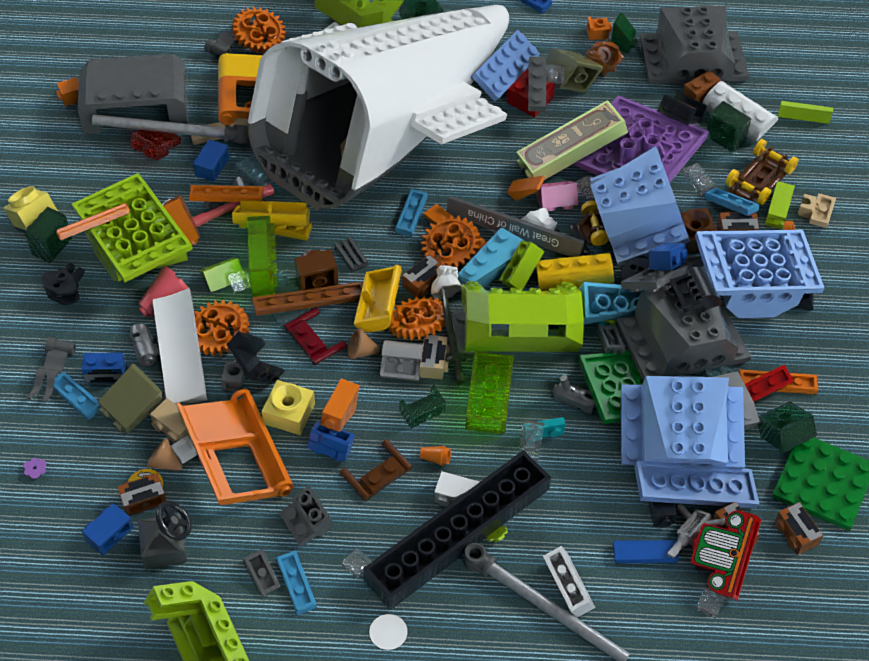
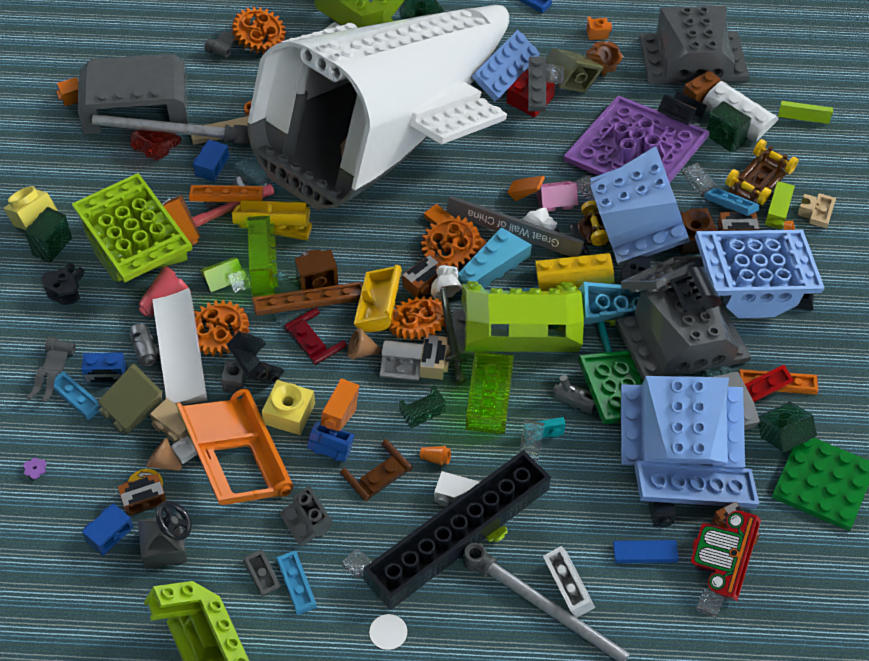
orange axle [56,203,129,240] -> none
piece [218,53,263,125] -> none
dark grey tile [335,236,368,272] -> none
dark azure tile [395,189,428,237] -> none
lime piece [499,240,544,291] -> none
brick [517,100,628,180] -> none
dark grey tile [596,325,625,354] -> none
dark green slope [611,13,637,54] -> none
blue brick [649,243,688,270] -> none
light grey piece [667,503,725,559] -> none
brick [775,502,823,555] -> none

